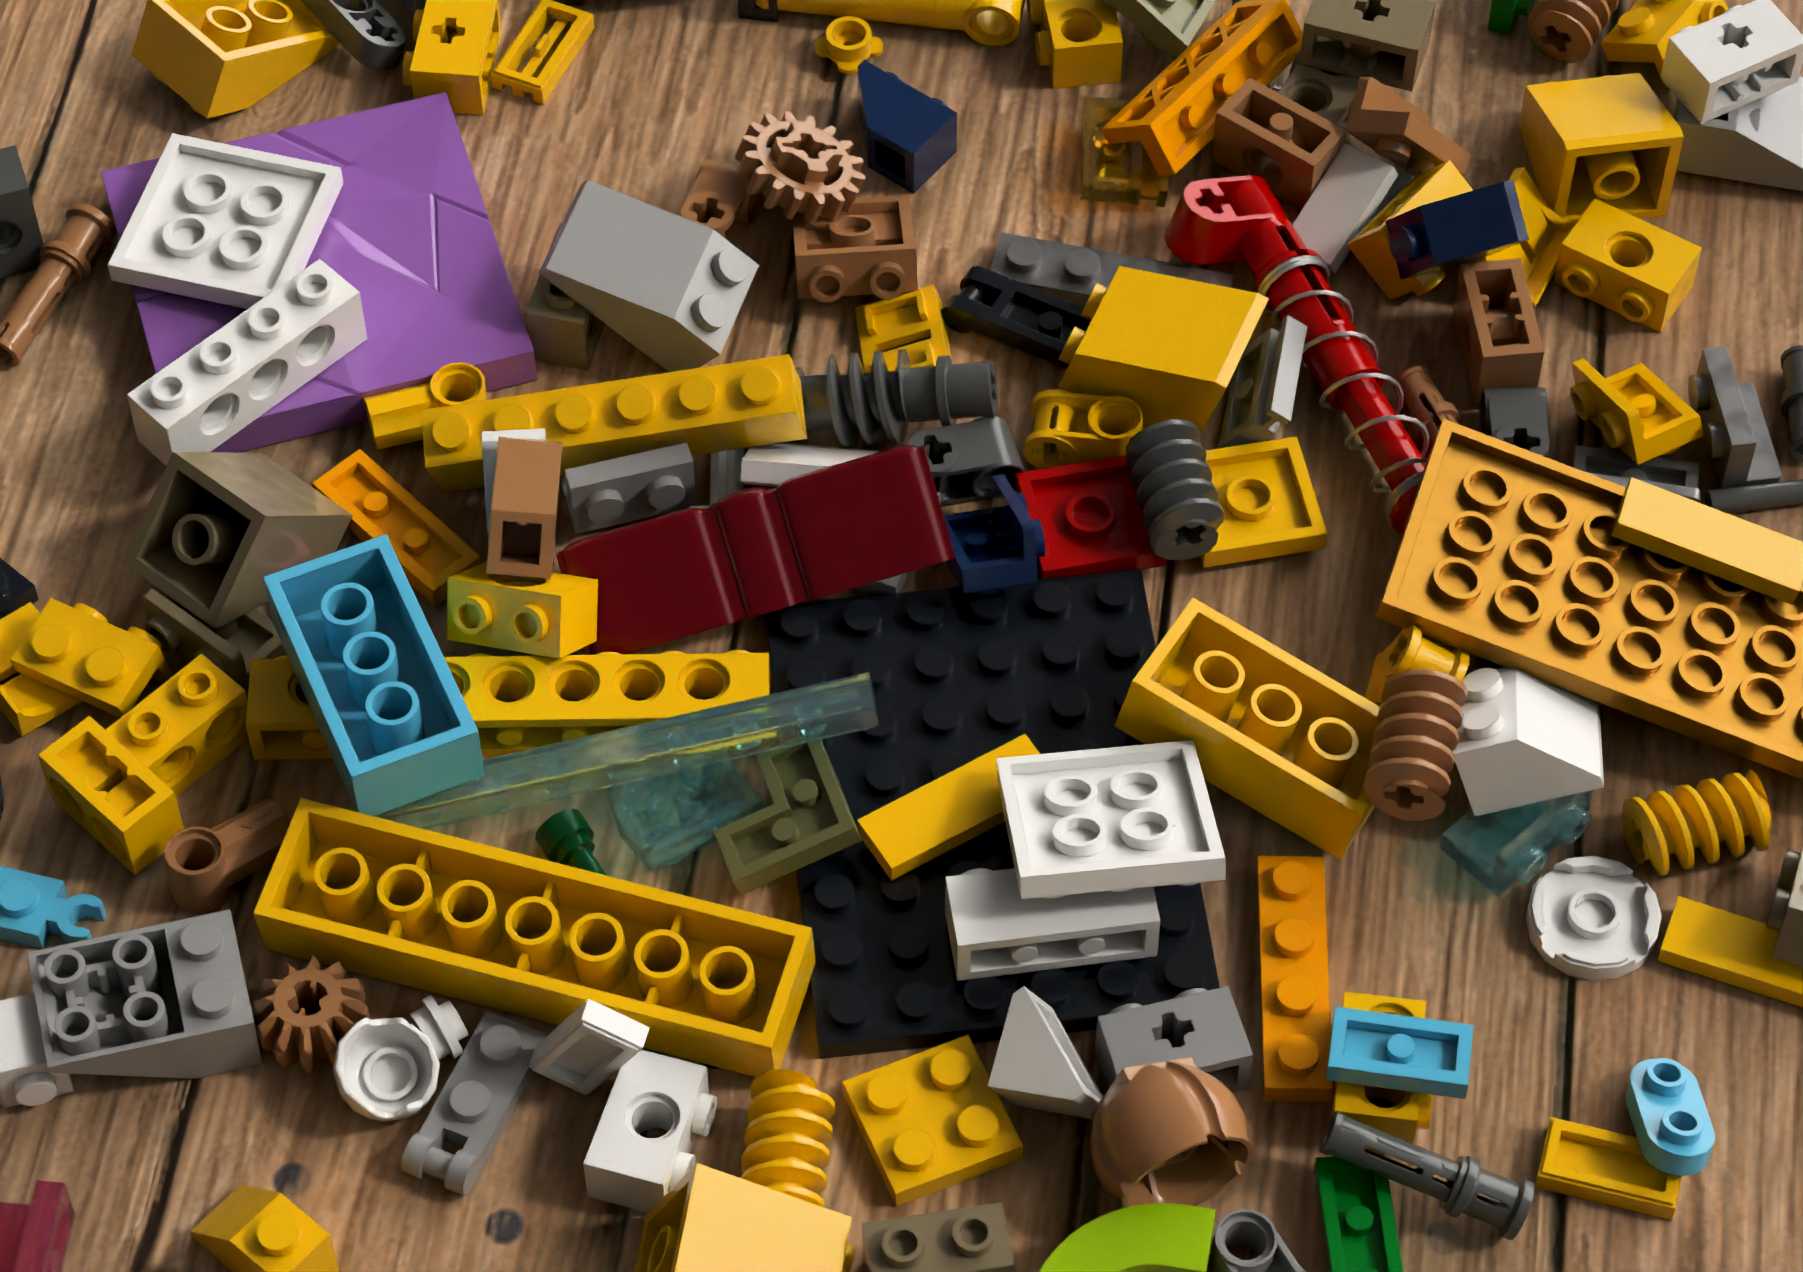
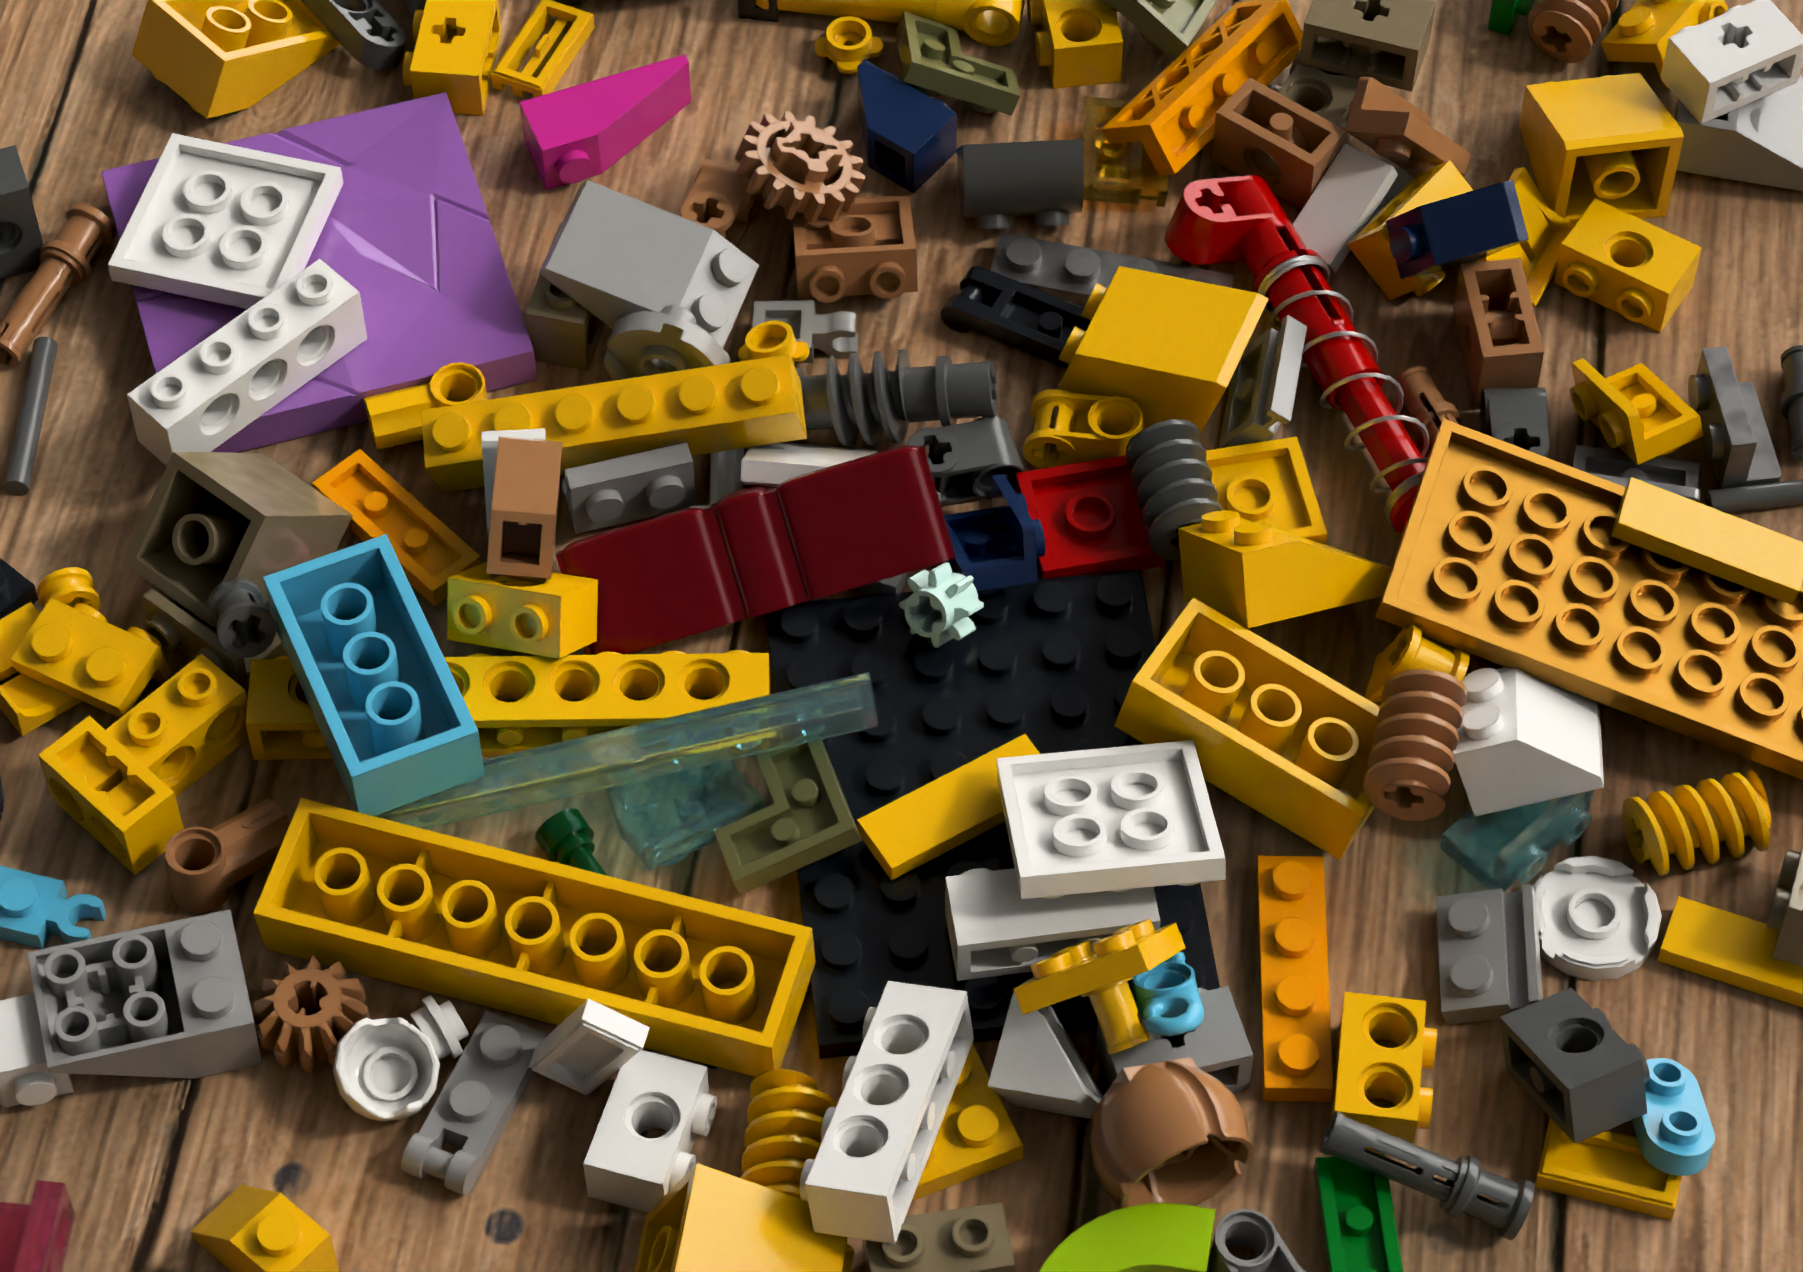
yellow piece [855,284,953,373] -> none
medium azure plate [1326,1006,1474,1099] -> none
none -> dark grey bar [4,337,58,496]
none -> yellow bush [37,567,101,612]
none -> dark grey bush [207,578,276,658]
none -> dark pink slope [519,54,691,190]
none -> light grey plate [604,305,730,381]
none -> yellow plate [738,320,810,364]
none -> light grey plate [752,300,858,363]
none -> white brick [800,981,974,1244]
none -> olive plate [896,11,1020,116]
none -> light aqua gear [899,562,984,648]
none -> dark grey brick [956,139,1084,230]
none -> yellow plate [1013,918,1186,1054]
none -> medium azure piece [1130,951,1204,1036]
none -> yellow slope [1178,510,1391,628]
none -> light grey plate [1436,884,1543,1025]
none -> dark grey brick [1500,987,1650,1143]

